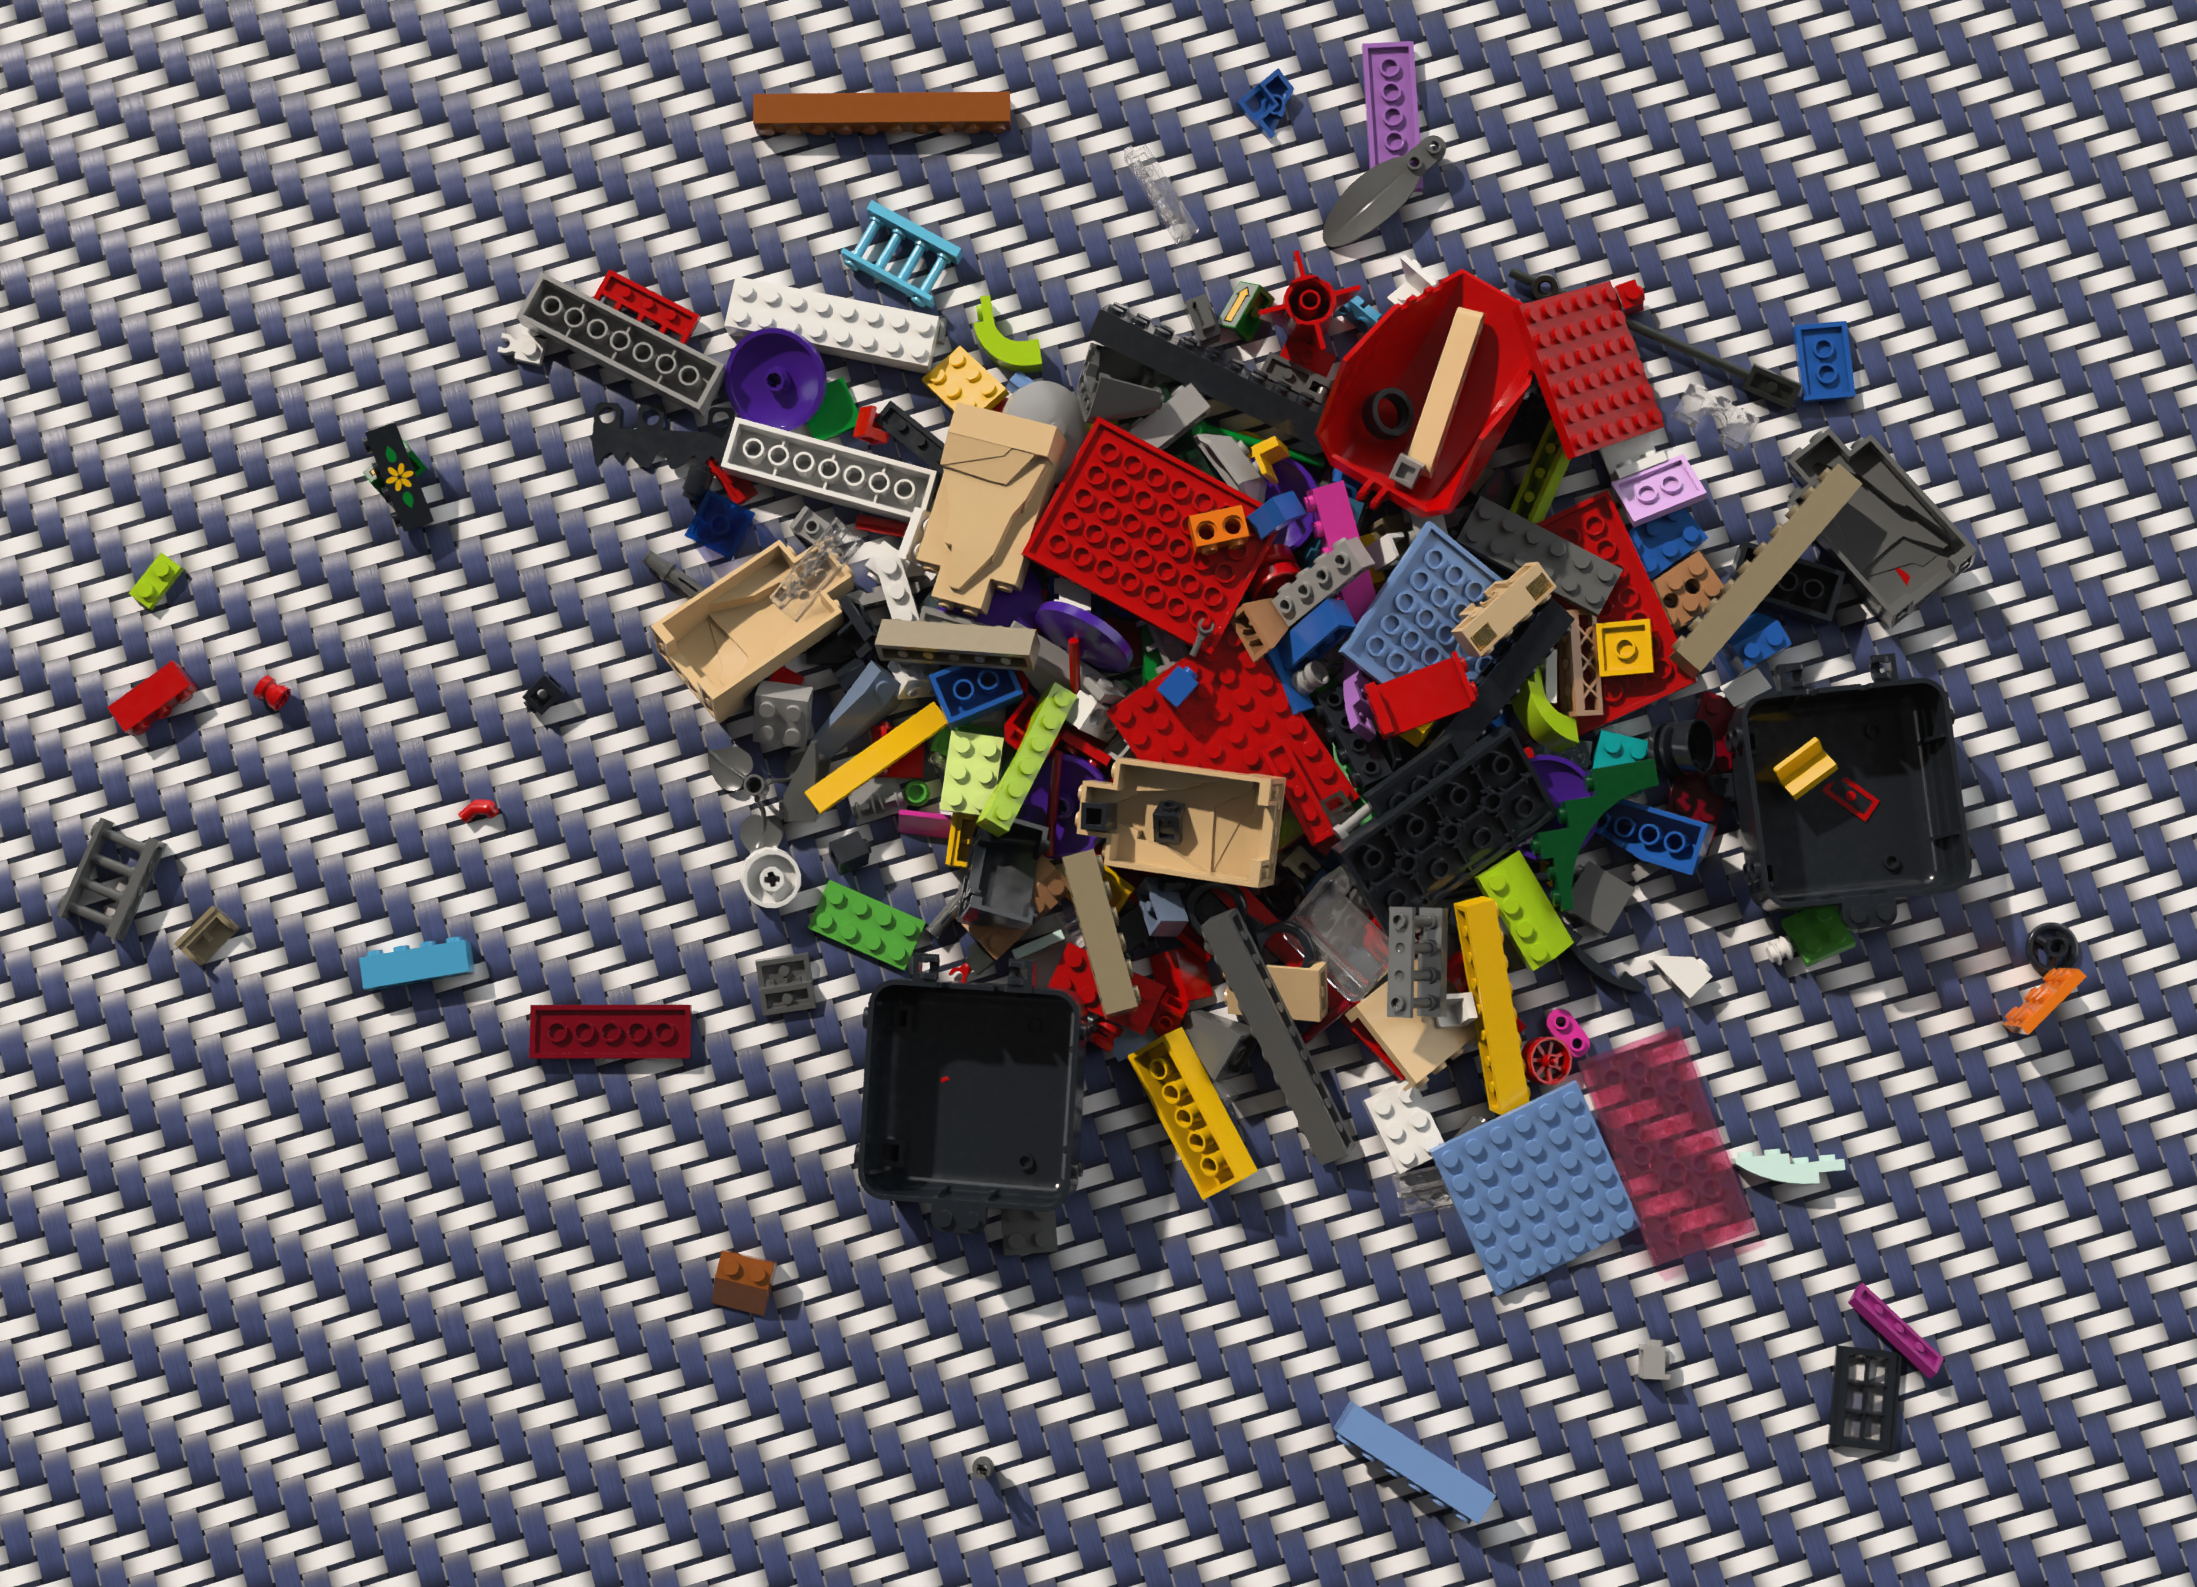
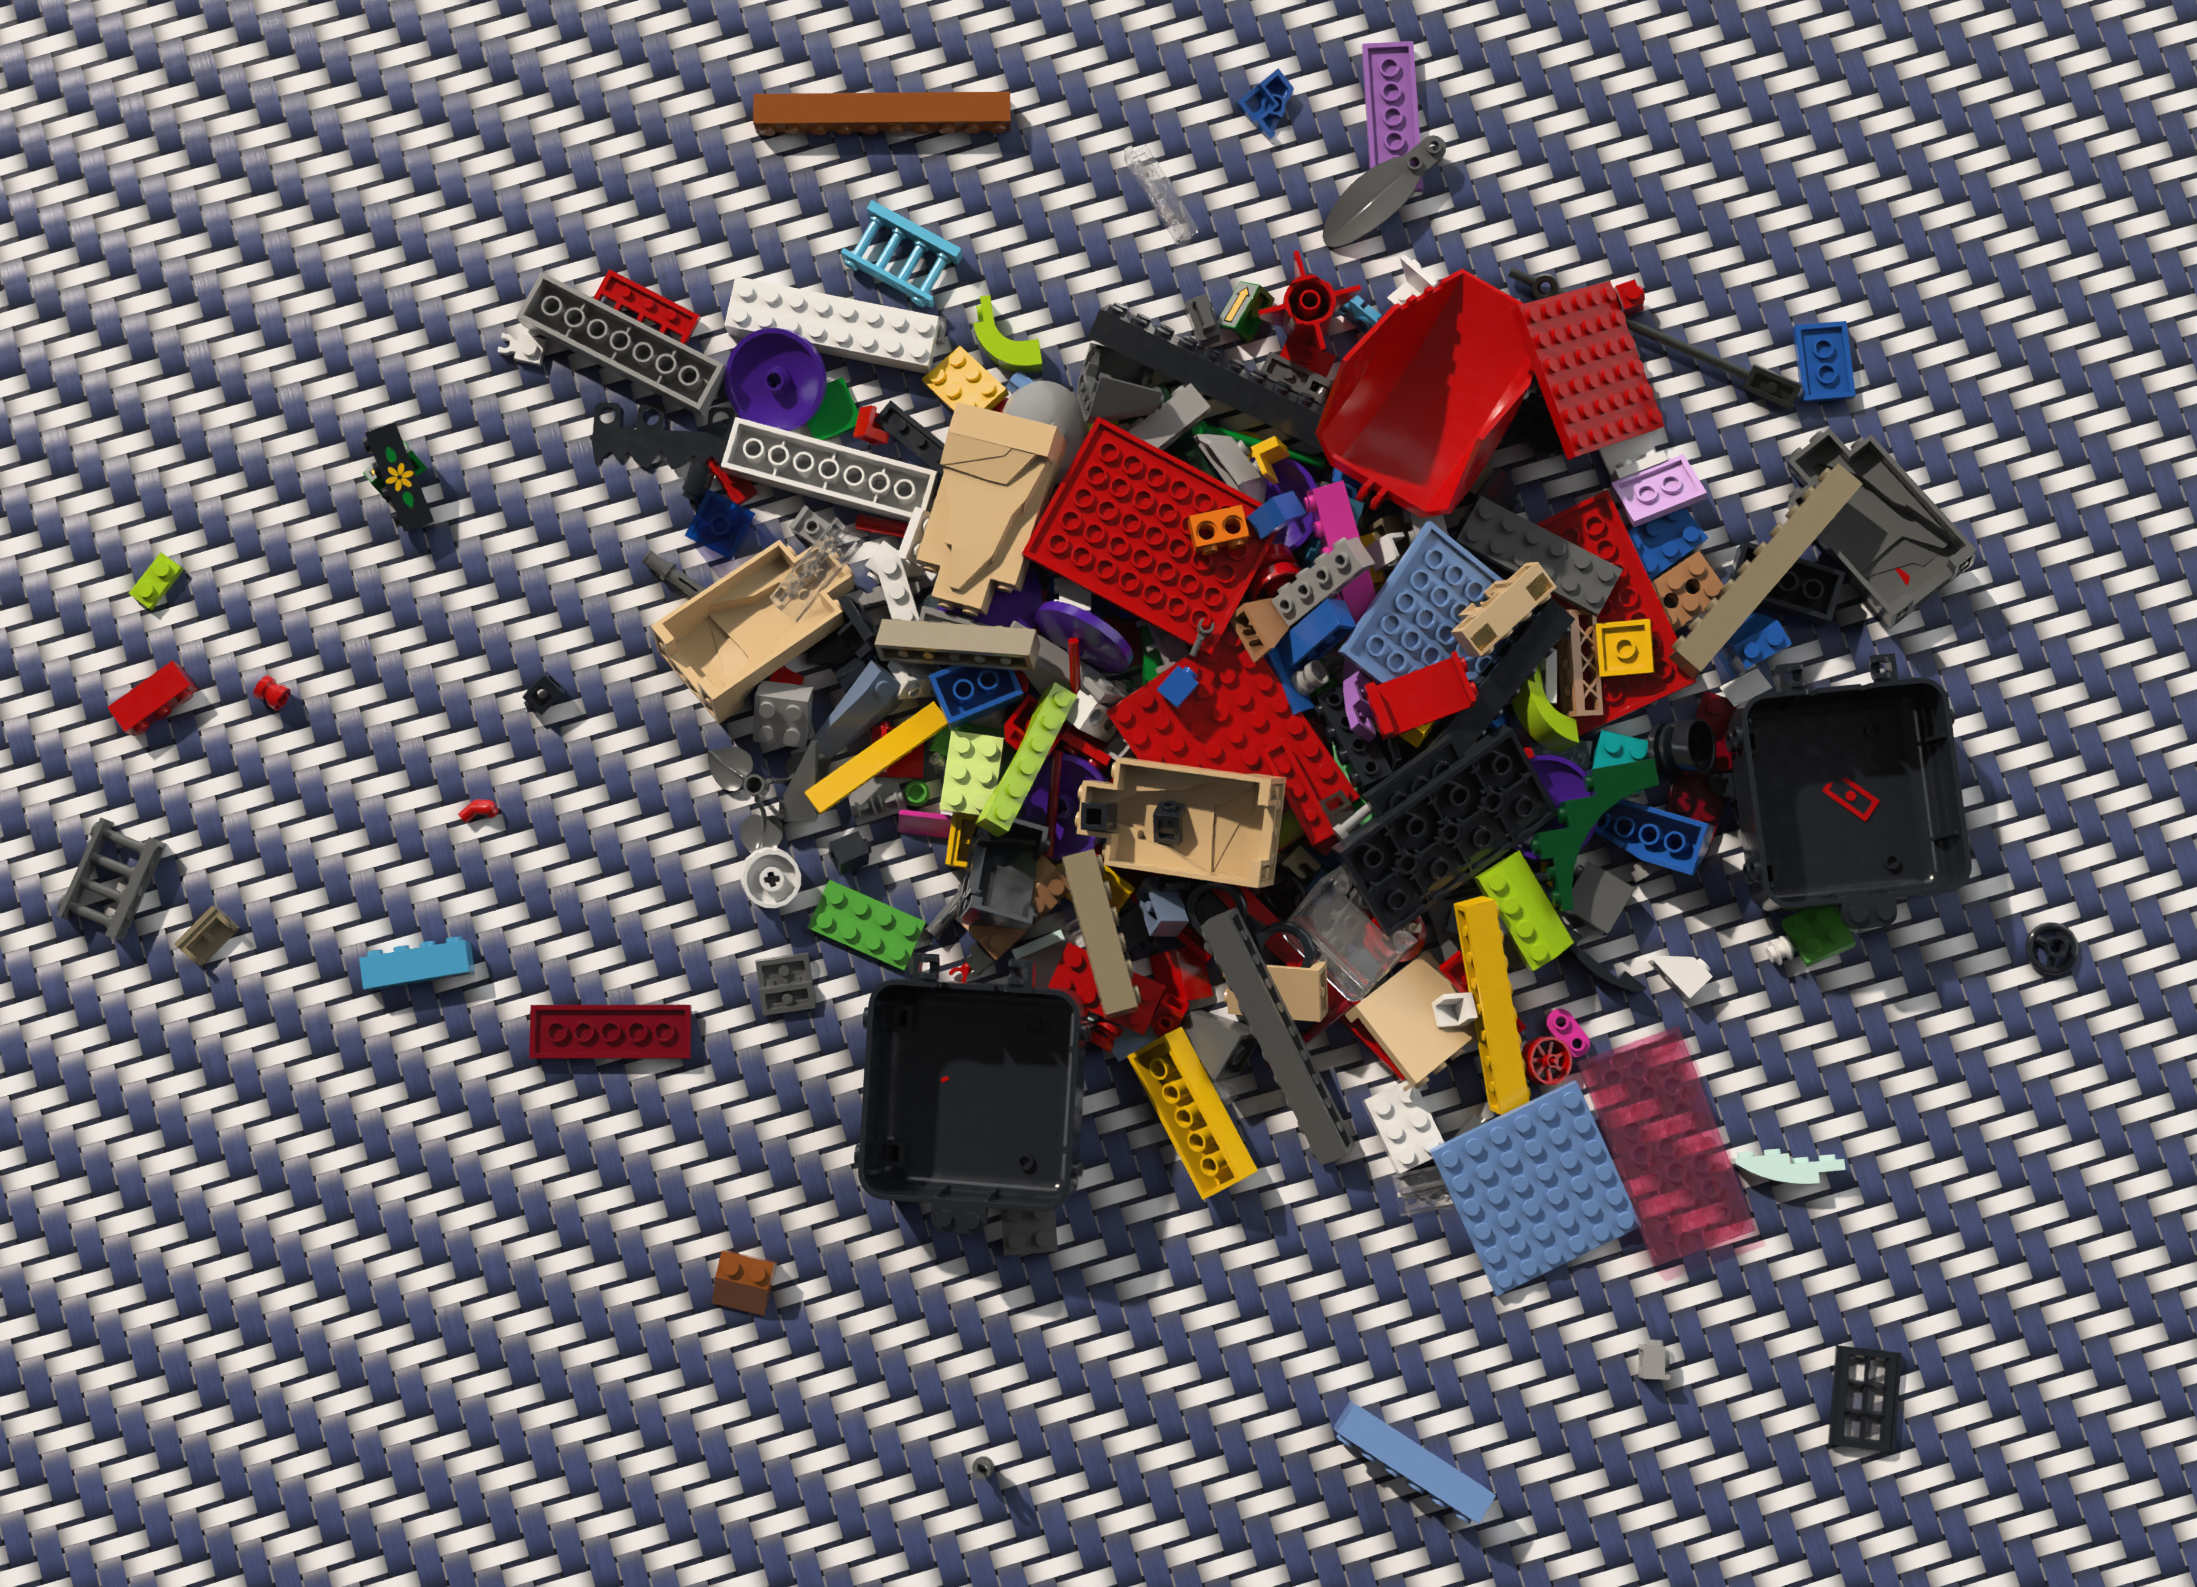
black tyre [1362,387,1414,440] -> none
dark grey fence [1387,907,1448,1018] -> none
light grey tile [1389,453,1425,490] -> none
tan beam [1408,307,1485,478] -> none
lime brick [1509,419,1571,524] -> none
clear arch [1671,383,1760,452] -> none
yellow panel [1773,737,1838,801] -> none
magenta plate [1848,1283,1944,1379] -> none
orange plate [2002,968,2087,1035] -> none

